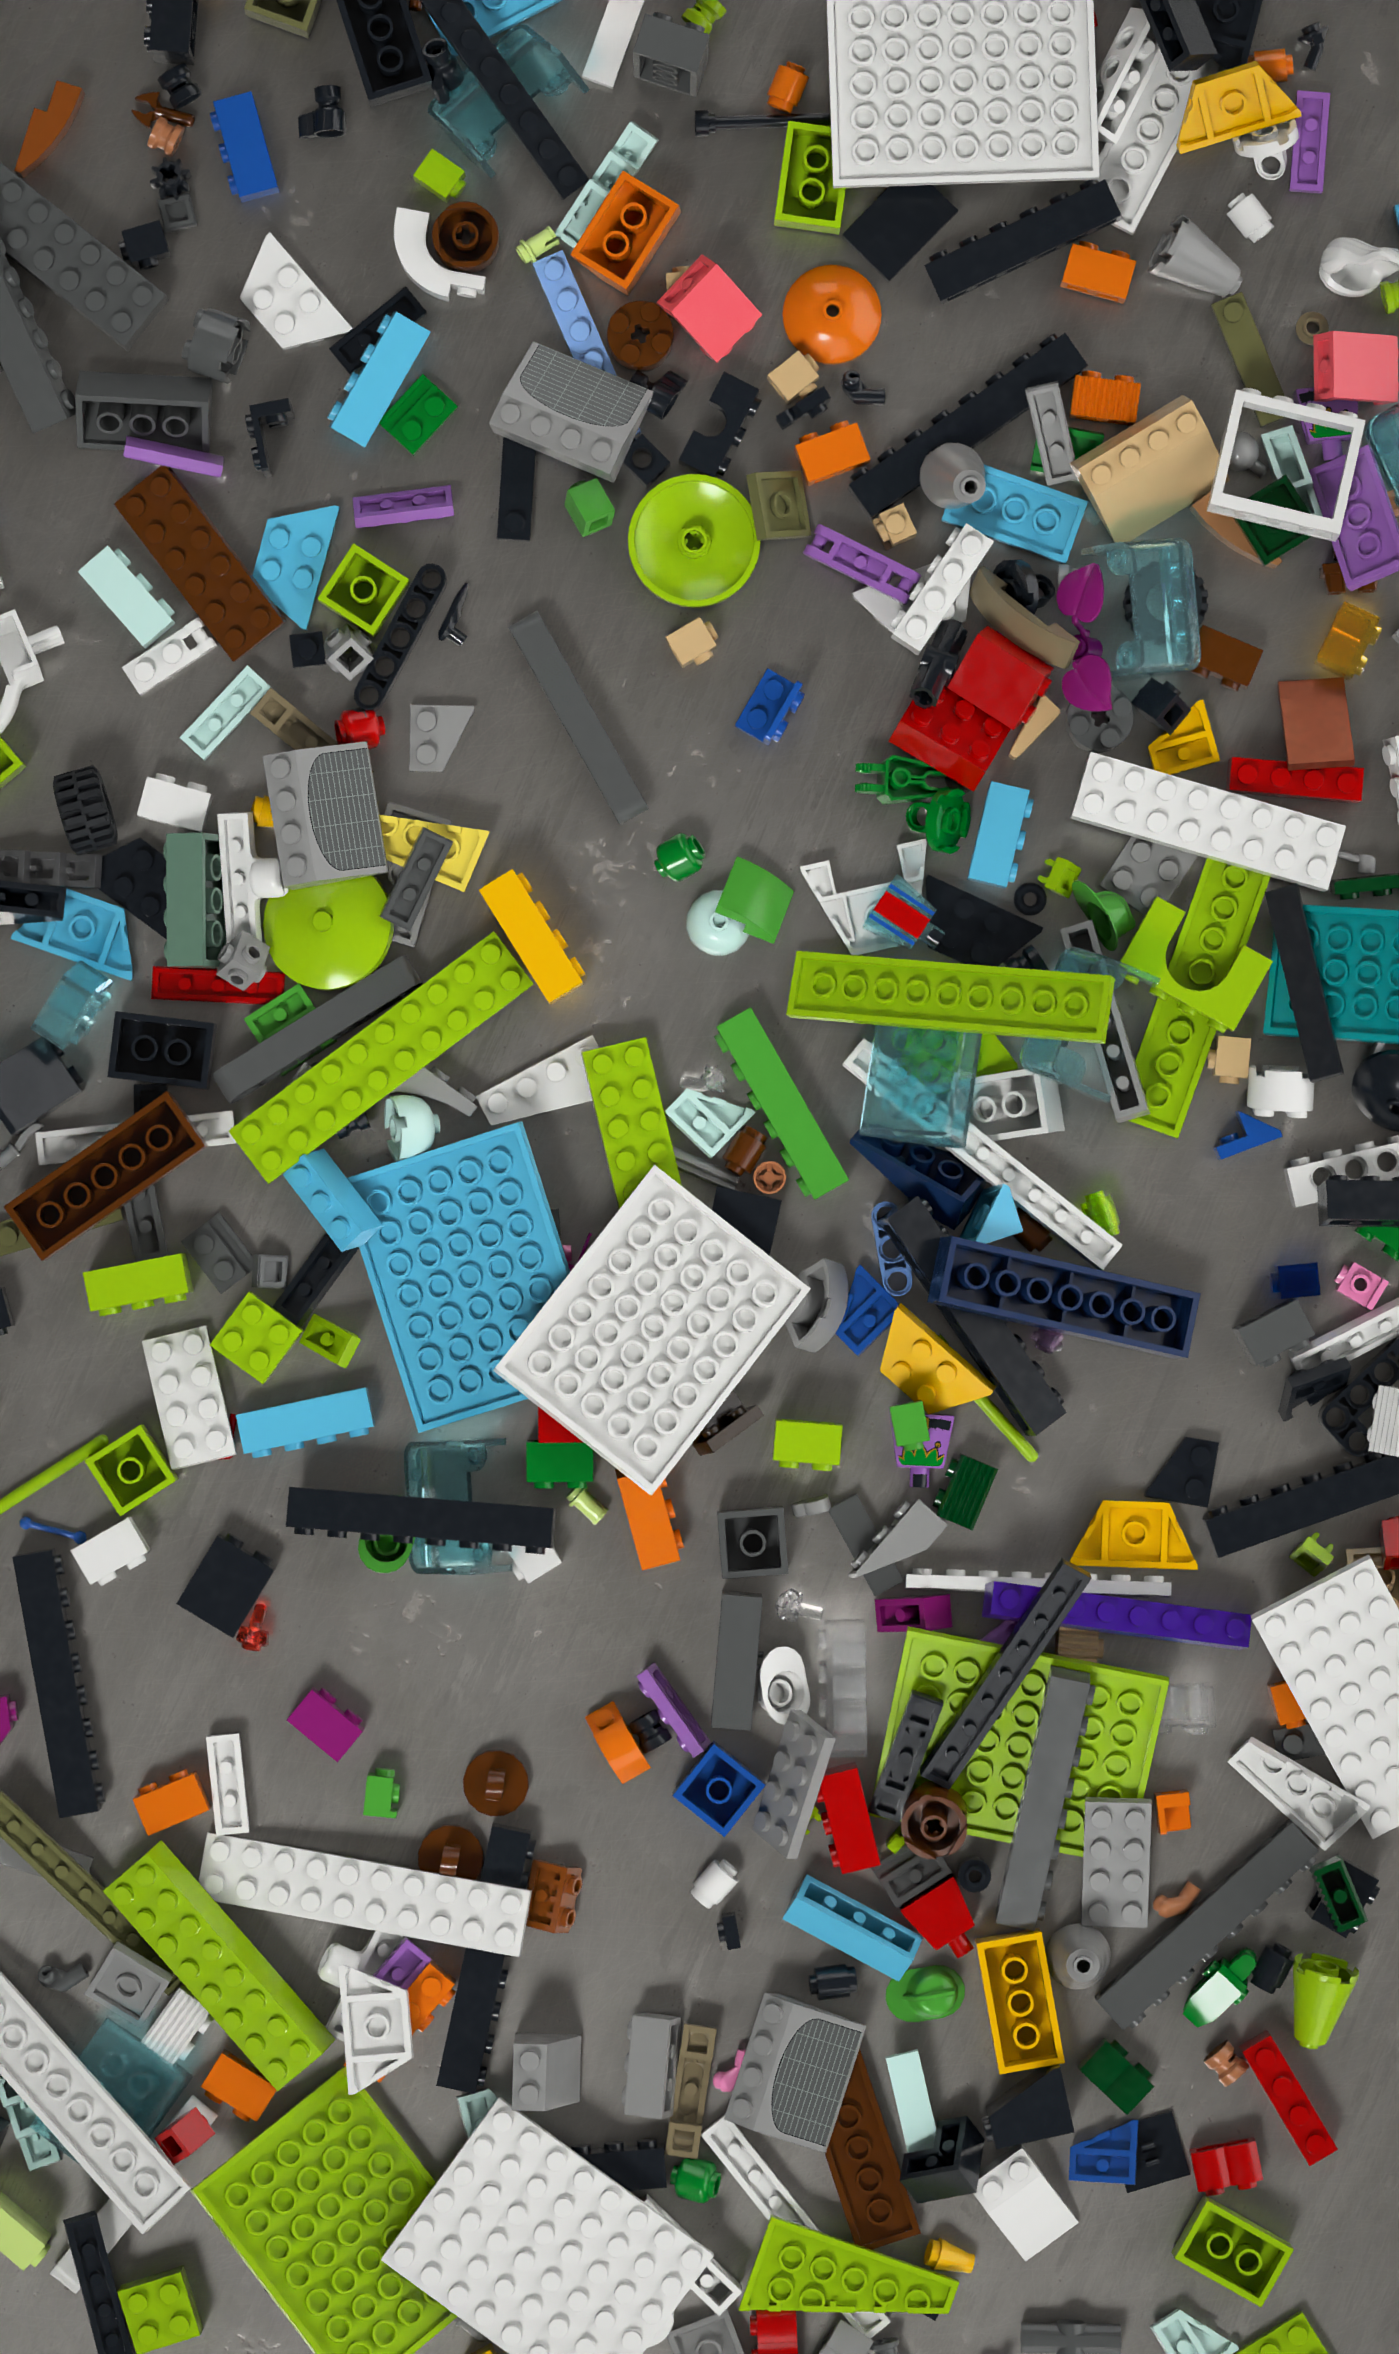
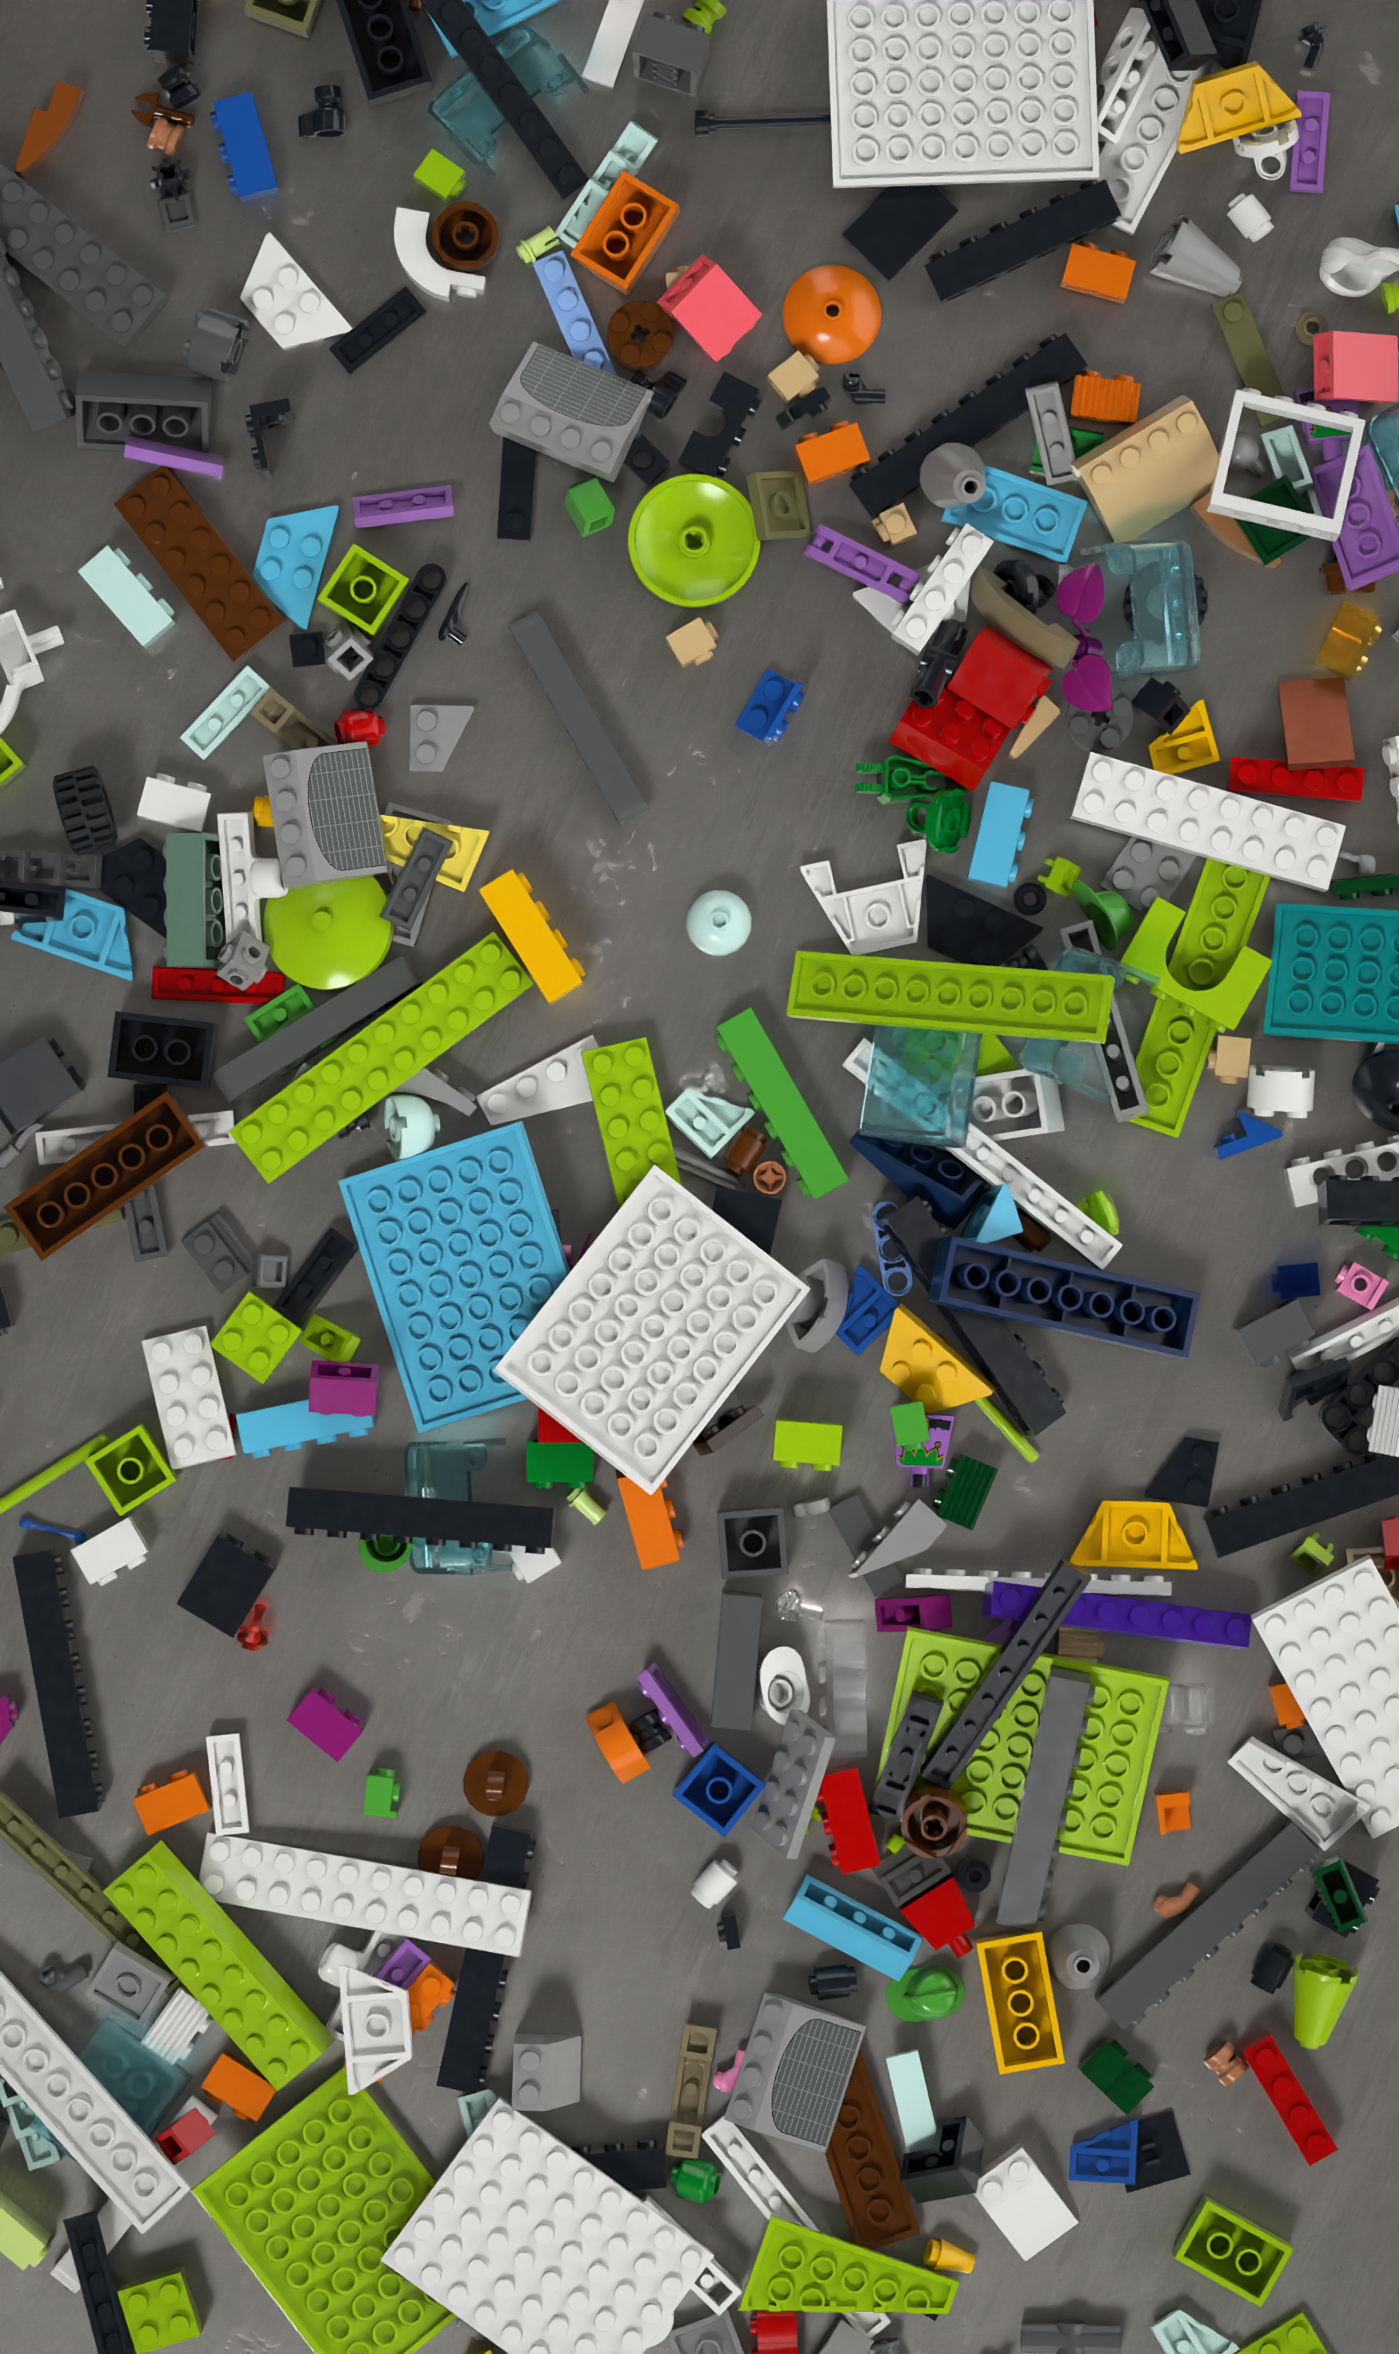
clear light blue brick [30,960,114,1050] -> none
lime brick [83,1253,194,1317] -> none
black brick [118,220,171,270] -> none
white plate [122,618,218,696] -> none
medium azure brick [283,1149,383,1252] -> none
medium azure brick [327,311,431,447] -> none
green plate [379,374,458,456] -> none
black piece [422,38,464,104] -> none
dark orange bracket [526,1859,582,1934] -> none
light grey brick [622,2012,681,2120] -> none
green head [654,833,705,882] -> none
bright green slope [715,856,794,944] -> none
orange brick [767,61,809,114] -> none
lime brick [774,121,846,235] -> none
torso [862,874,945,950] -> none
black slope [981,2064,1074,2149] -> none
clear purple plate [1031,1328,1064,1354] -> none
light grey plate [1081,1797,1152,1928] -> none
green hinge [1183,1947,1257,2028] -> none
reddish brown brick [1185,625,1264,692] -> none
red brick [1189,2137,1263,2196] -> none
orange brick [1247,48,1294,83] -> none
black tile [1265,884,1344,1083] -> none
none -> magenta brick [309,1360,379,1417]

